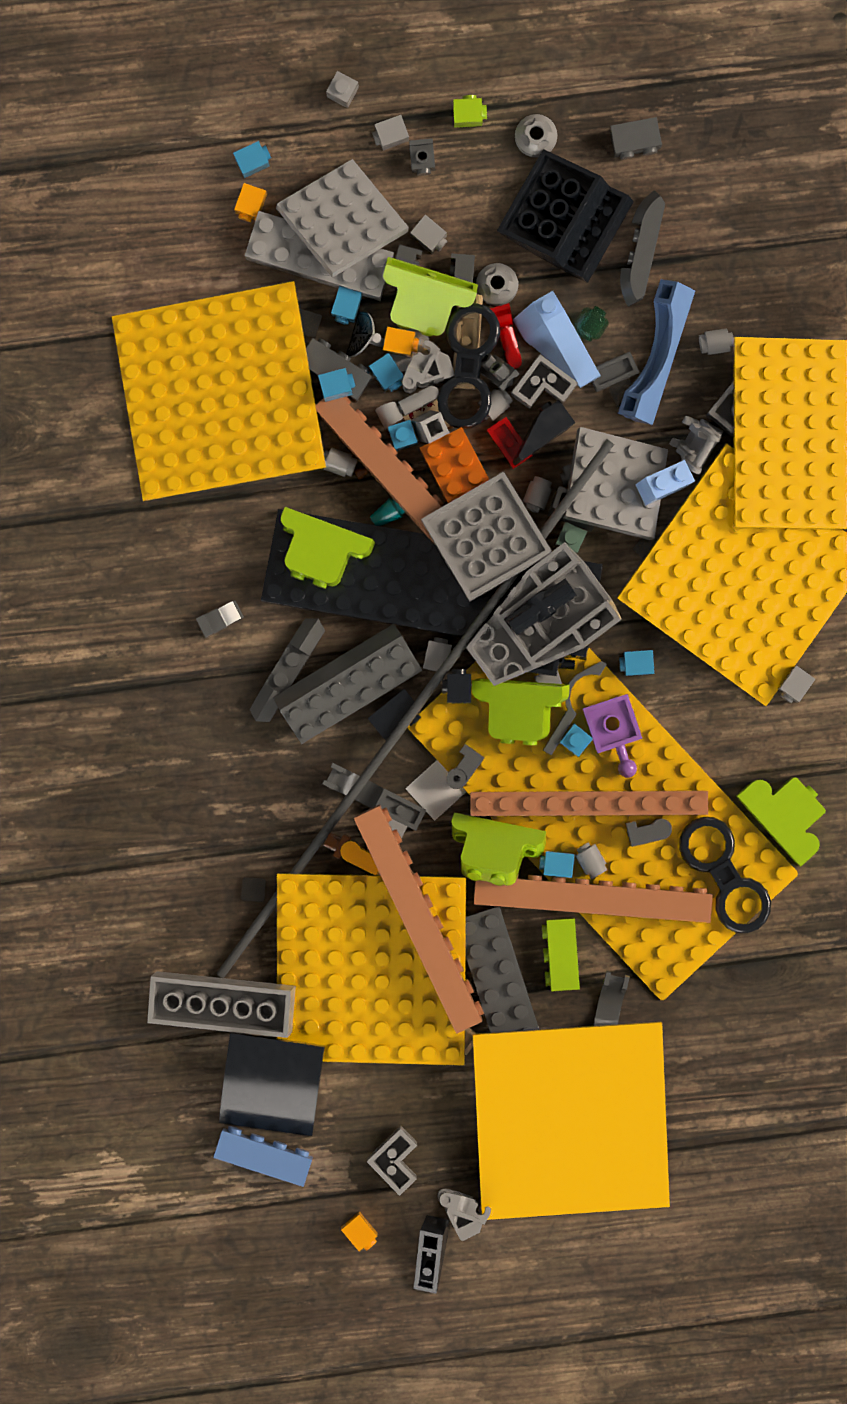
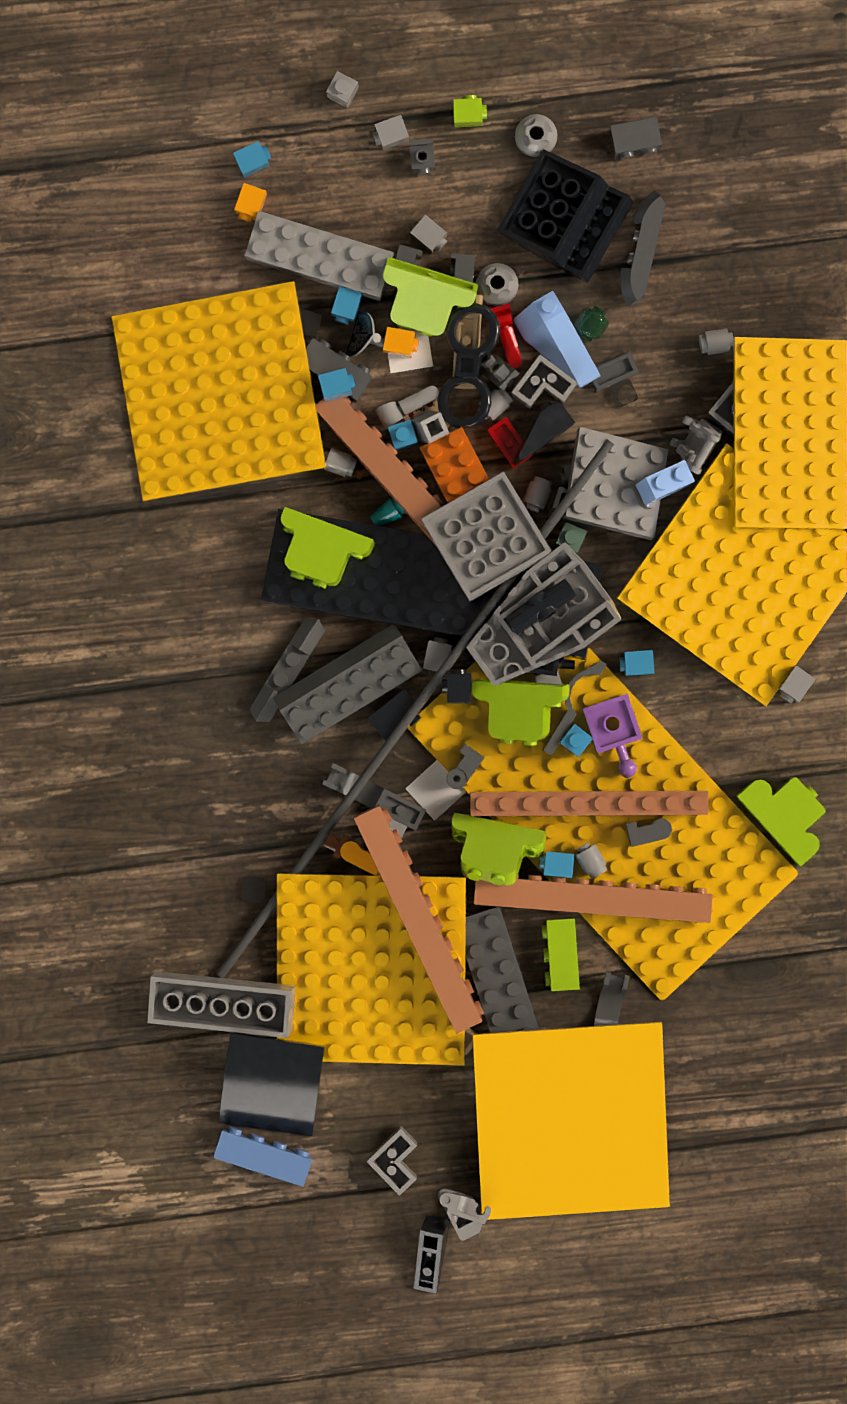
dark grey leg [196,600,244,638] -> none
light grey plate [276,159,409,278] -> none
light orange brick [341,1211,378,1251] -> none
dark azure brick [369,353,404,392] -> none
light grey piece [402,340,454,393] -> none
medium blue arch [618,279,695,425] -> none
black bar [679,817,771,933] -> none

